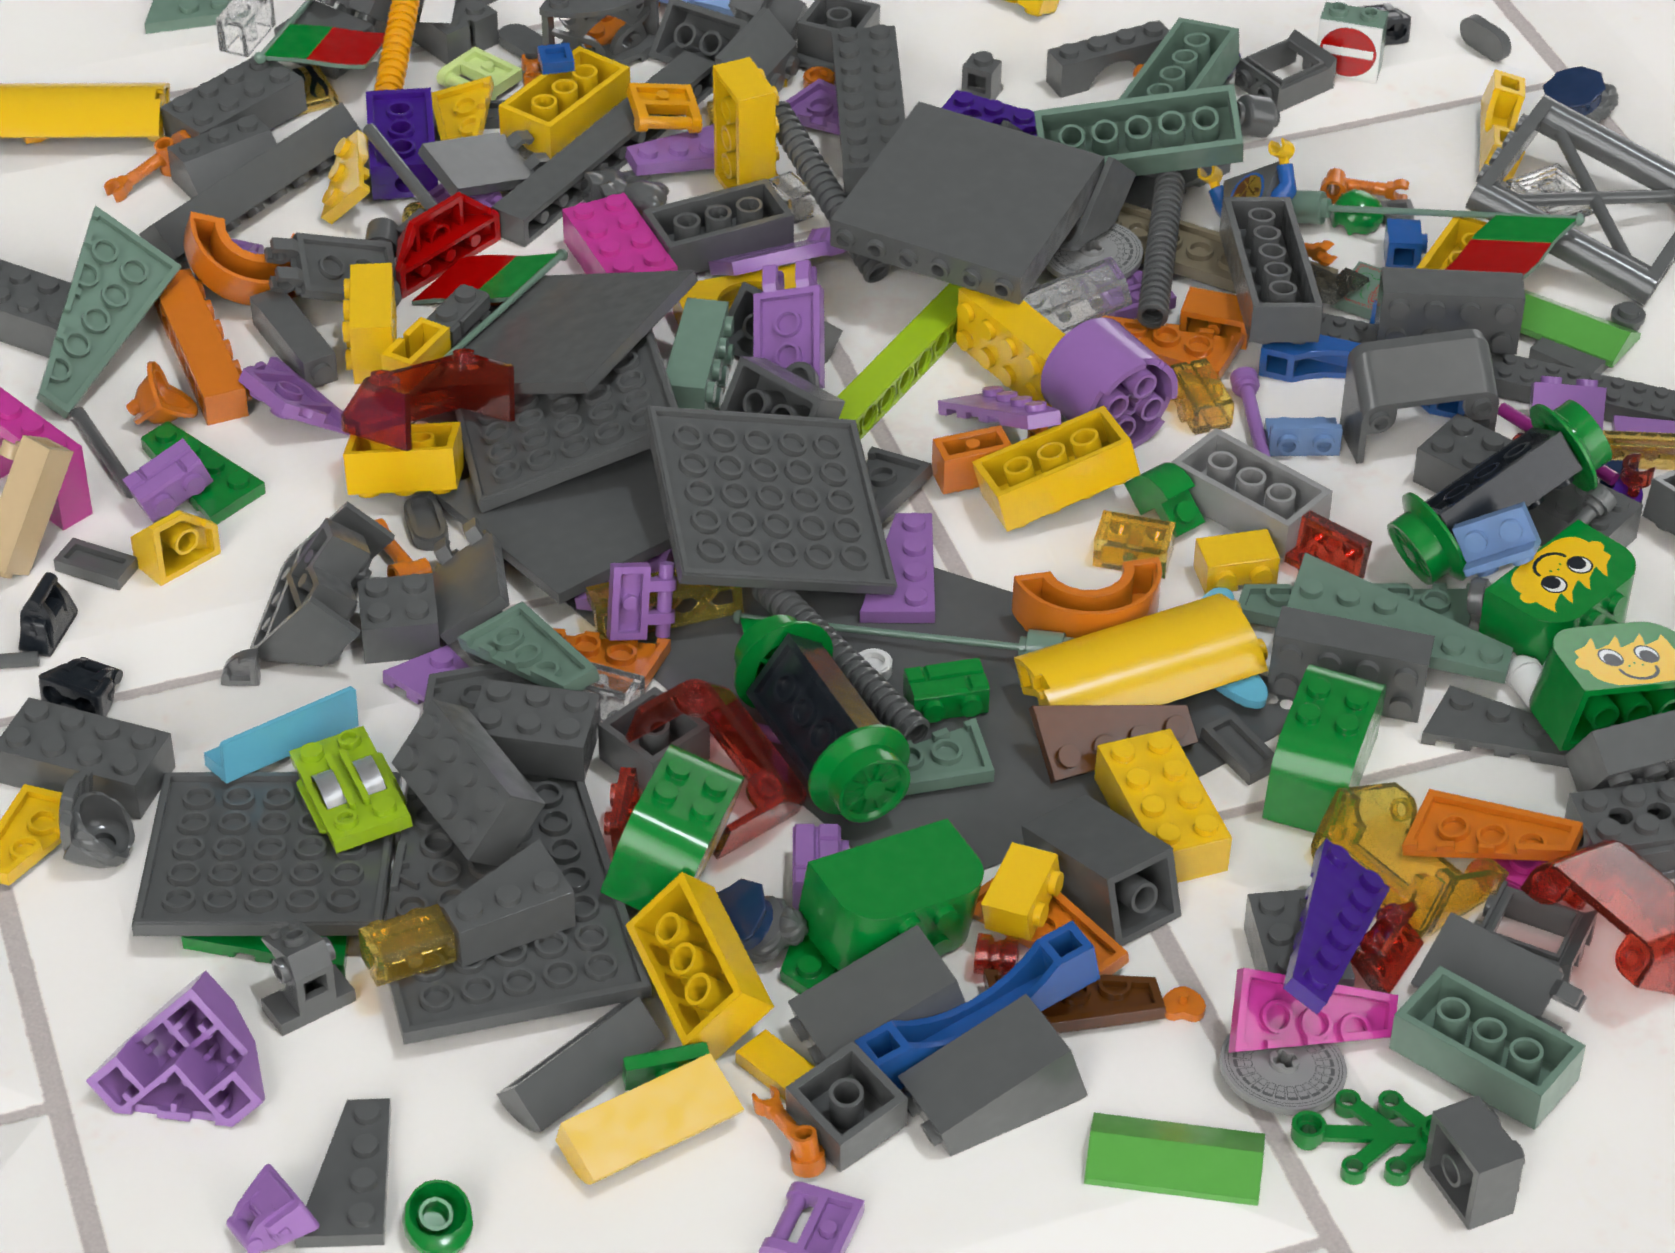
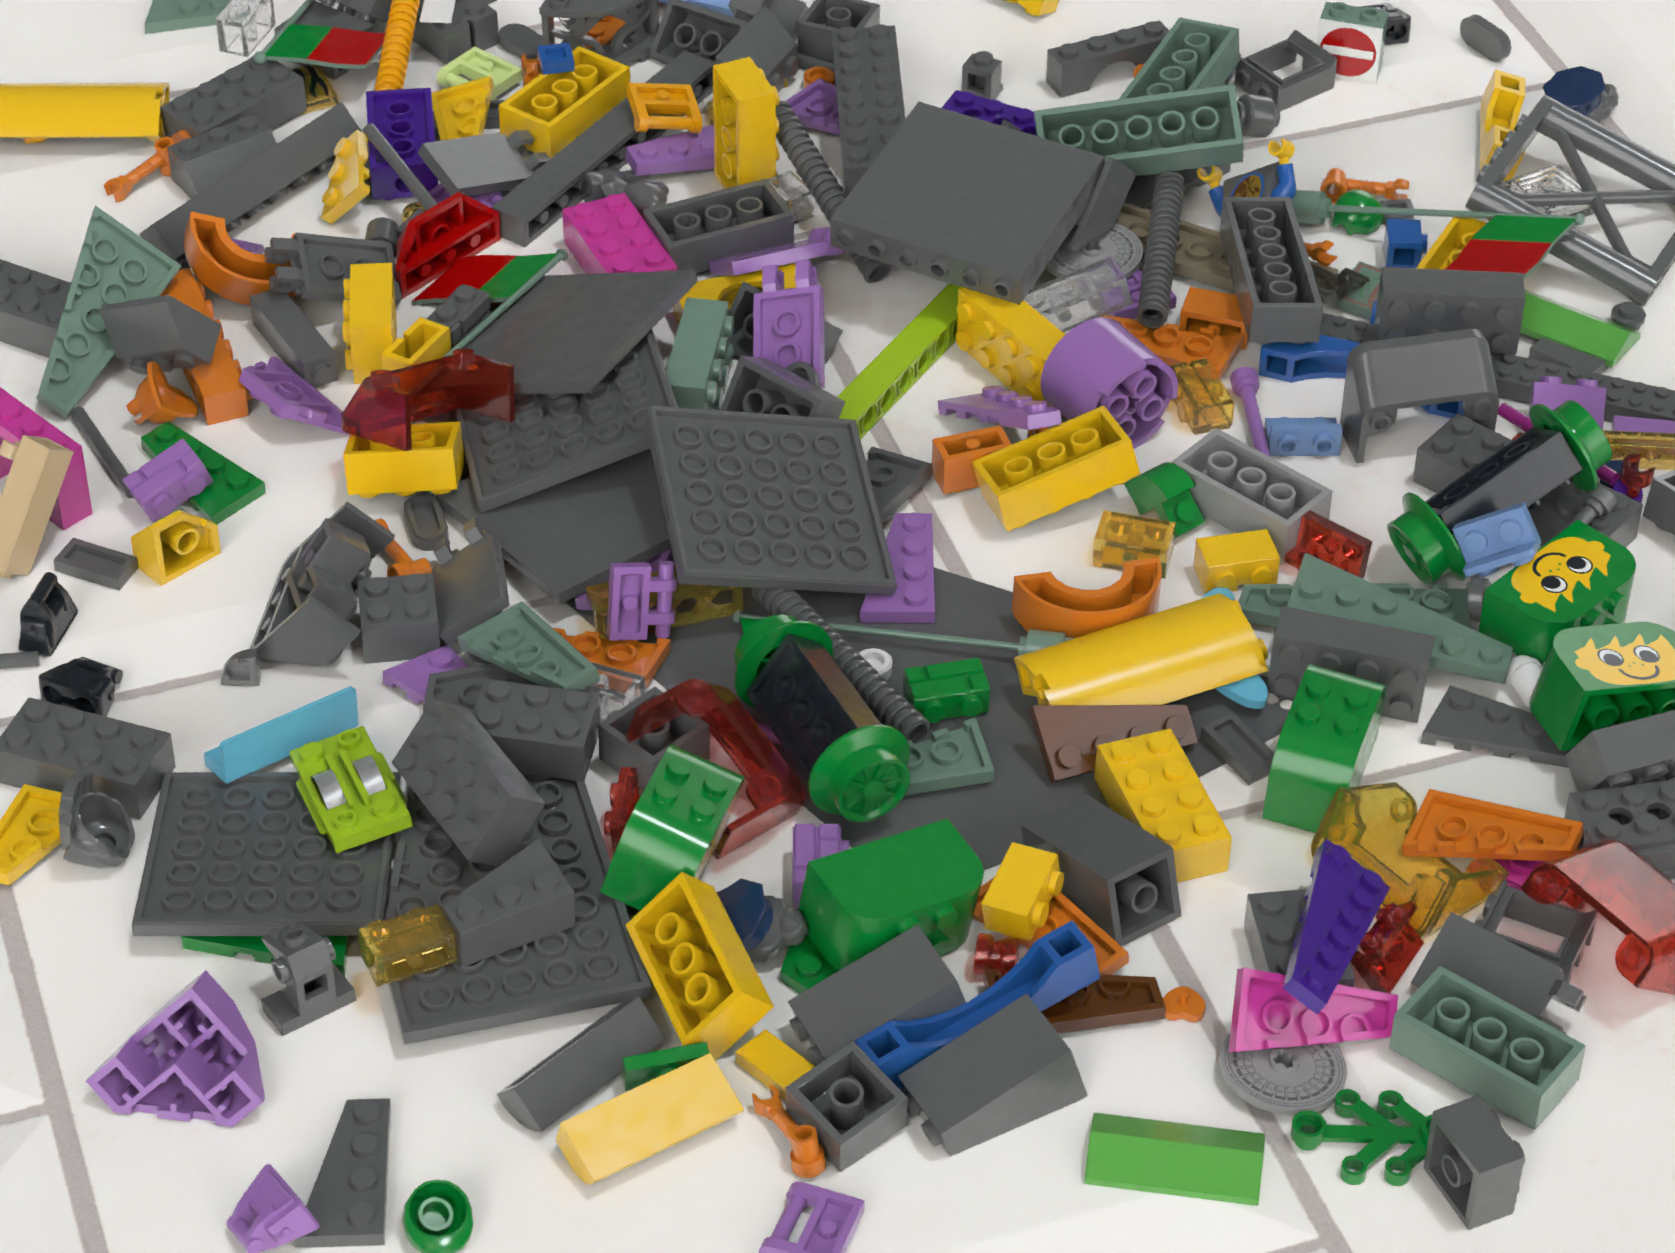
none -> dark grey slope [100,295,222,375]

